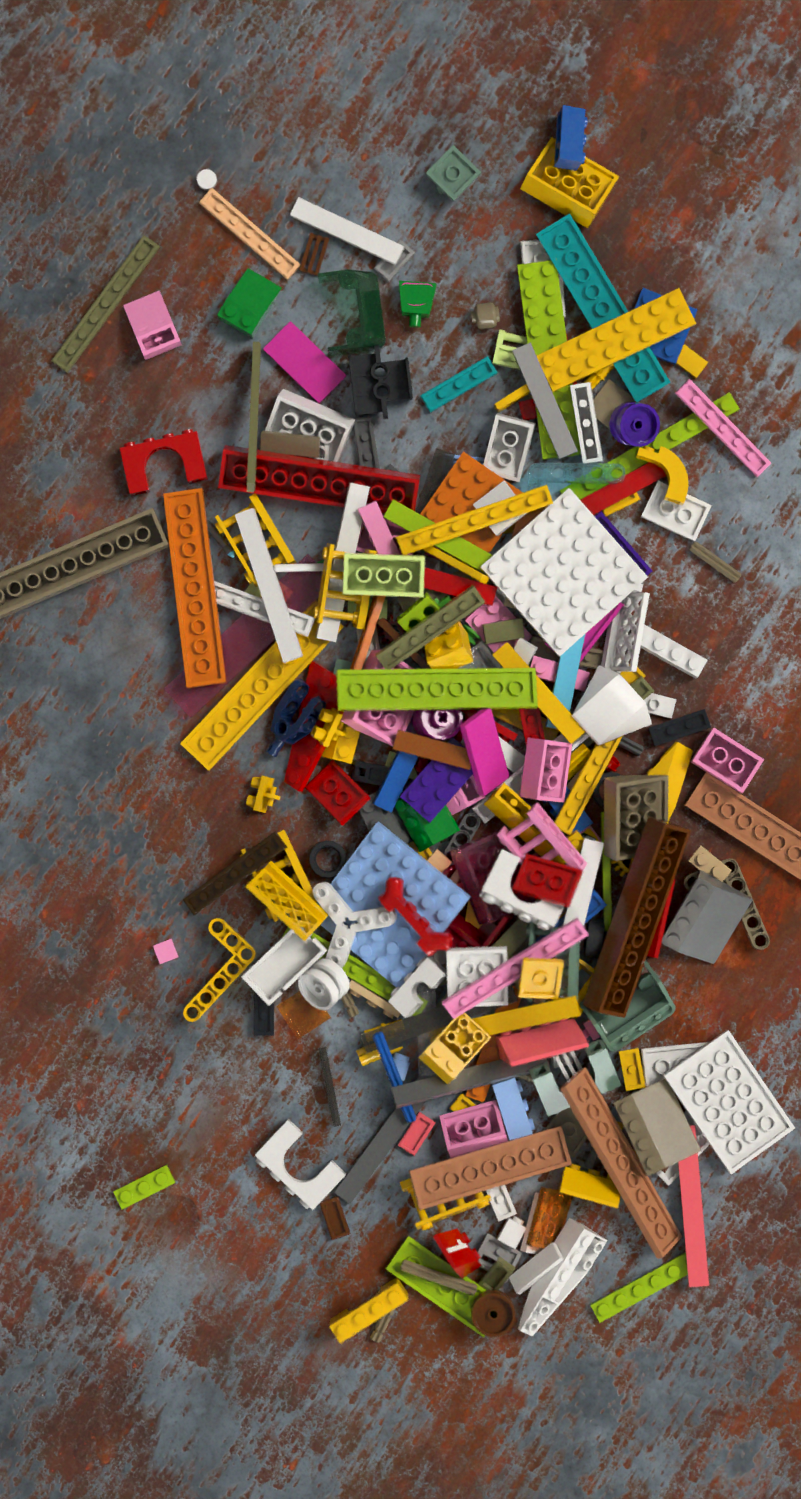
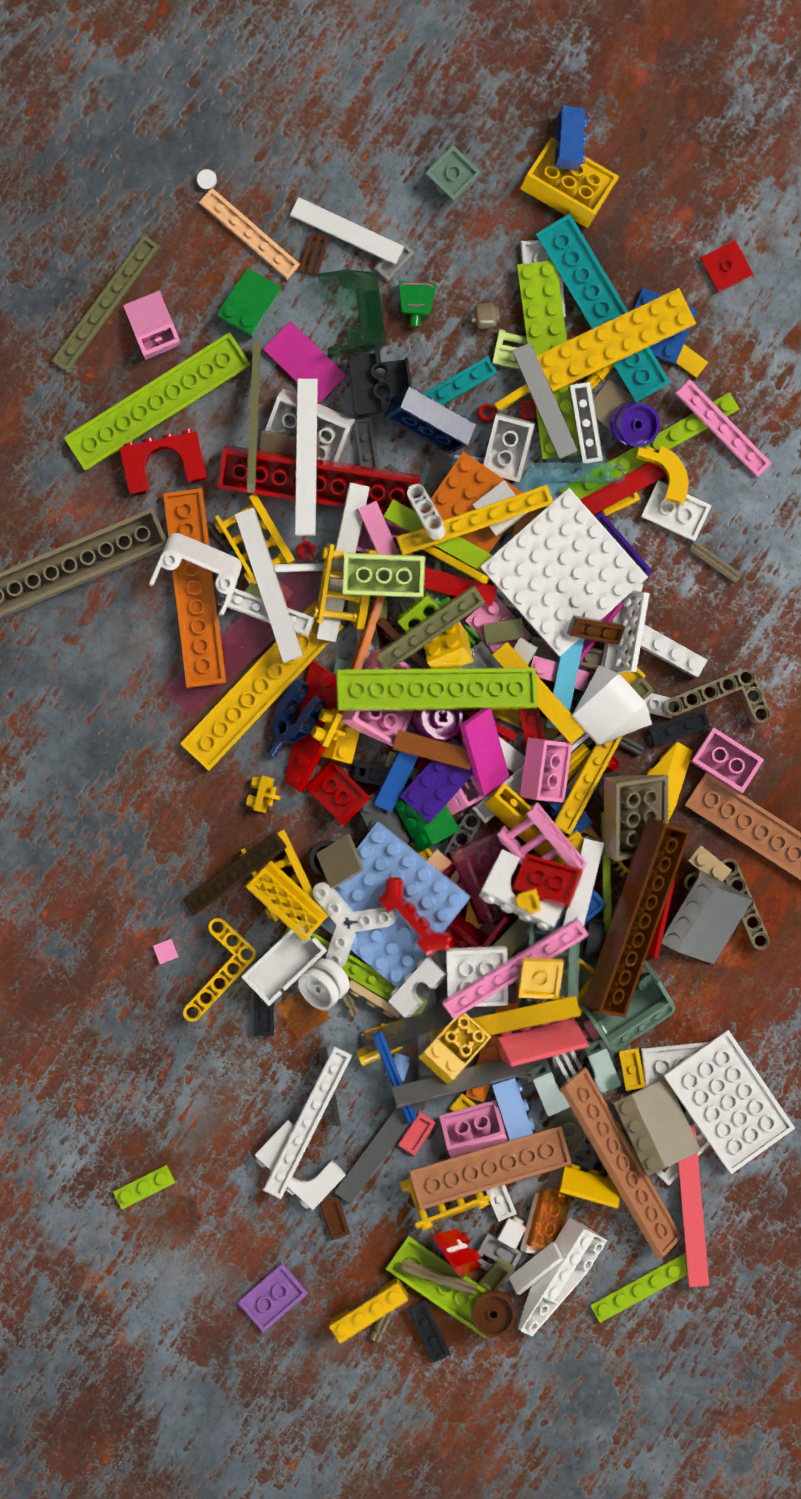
none -> lime plate [64,332,251,471]
none -> white windscreen [148,533,242,616]
none -> medium lavender tile [237,1262,308,1332]
none -> white tile [263,1046,352,1199]
none -> white tile [295,379,318,536]
none -> red plate [296,541,316,560]
none -> dark tan tile [316,834,365,889]
none -> brick [385,387,476,454]
none -> white beam [407,484,446,540]
none -> black plate [407,1300,451,1363]
none -> red plate [477,403,497,423]
none -> yellow tile [515,889,541,914]
none -> reddish brown tile [567,615,625,645]
none -> dark tan beam [662,668,770,725]
none -> red plate [700,240,753,293]

